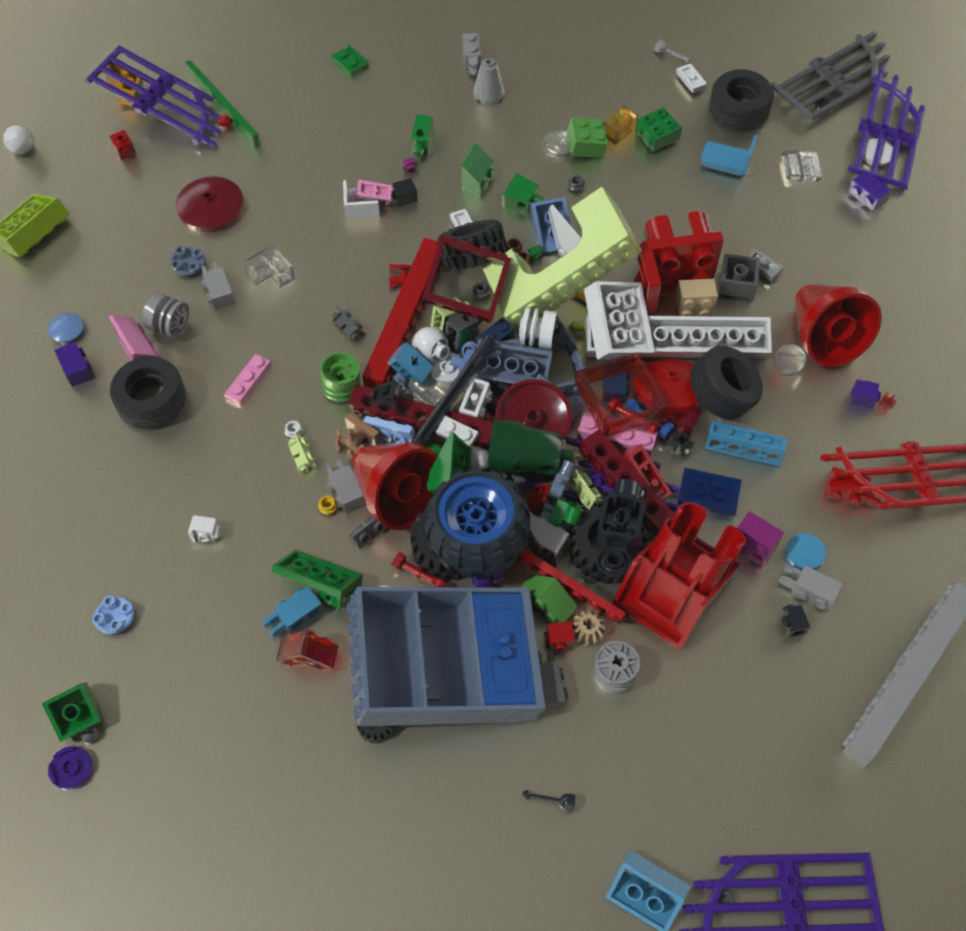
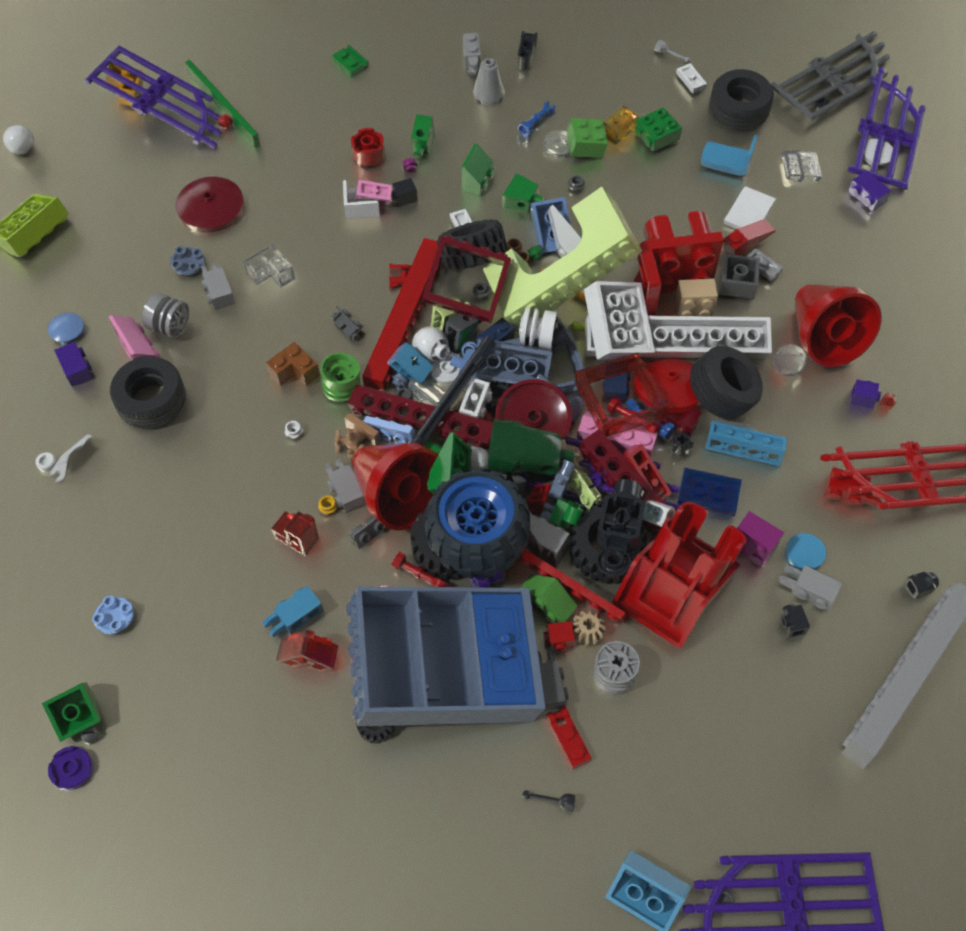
red brick [109,130,136,160] -> none
white brick [188,515,221,542] -> none
bright pink plate [224,354,271,405] -> none
green plate [272,549,363,611] -> none
yellowish green hinge [288,433,317,473] -> none
black slope [370,380,403,409] -> none
white plate [436,416,479,448] -> none
none -> white tile [35,452,57,472]
none -> white arm [50,434,92,482]
none -> dark orange brick [266,342,320,386]
none -> clear red brick [271,511,319,556]
none -> red brick [351,128,385,167]
none -> black piece [517,31,538,70]
none -> blue piece [518,101,556,138]
none -> red plate [546,706,592,769]
none -> rock [643,500,676,527]
none -> white tile [723,186,776,229]
none -> red slope [723,219,776,256]
none -> black rock [904,571,939,599]

